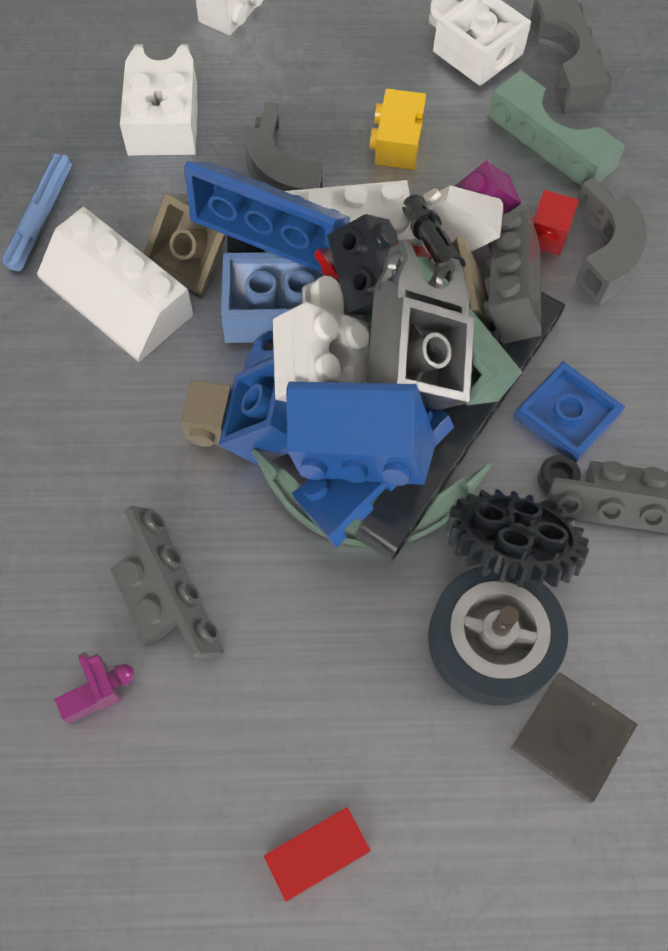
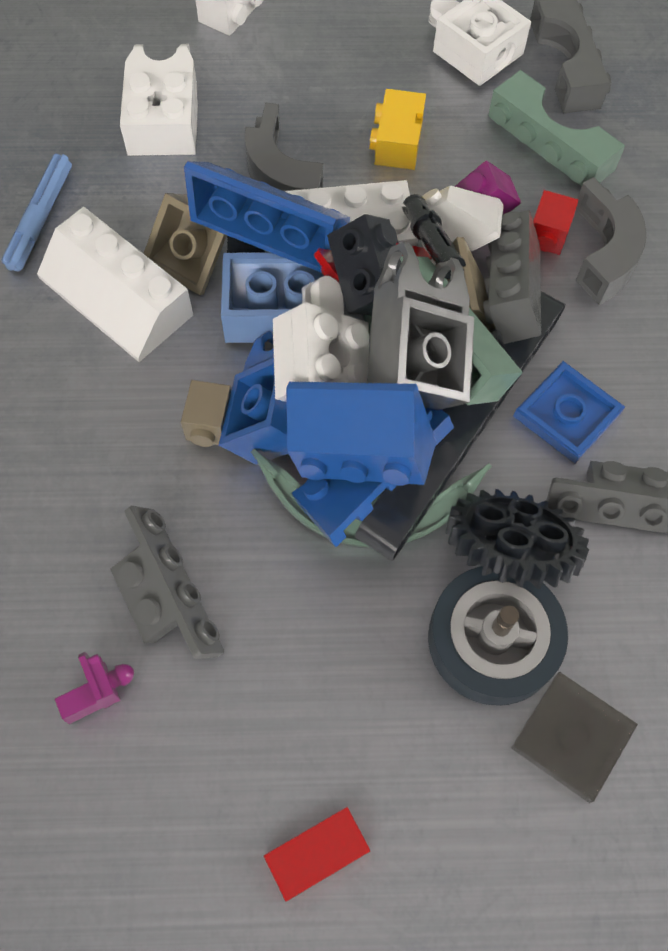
black tile [537,455,581,494] -> none

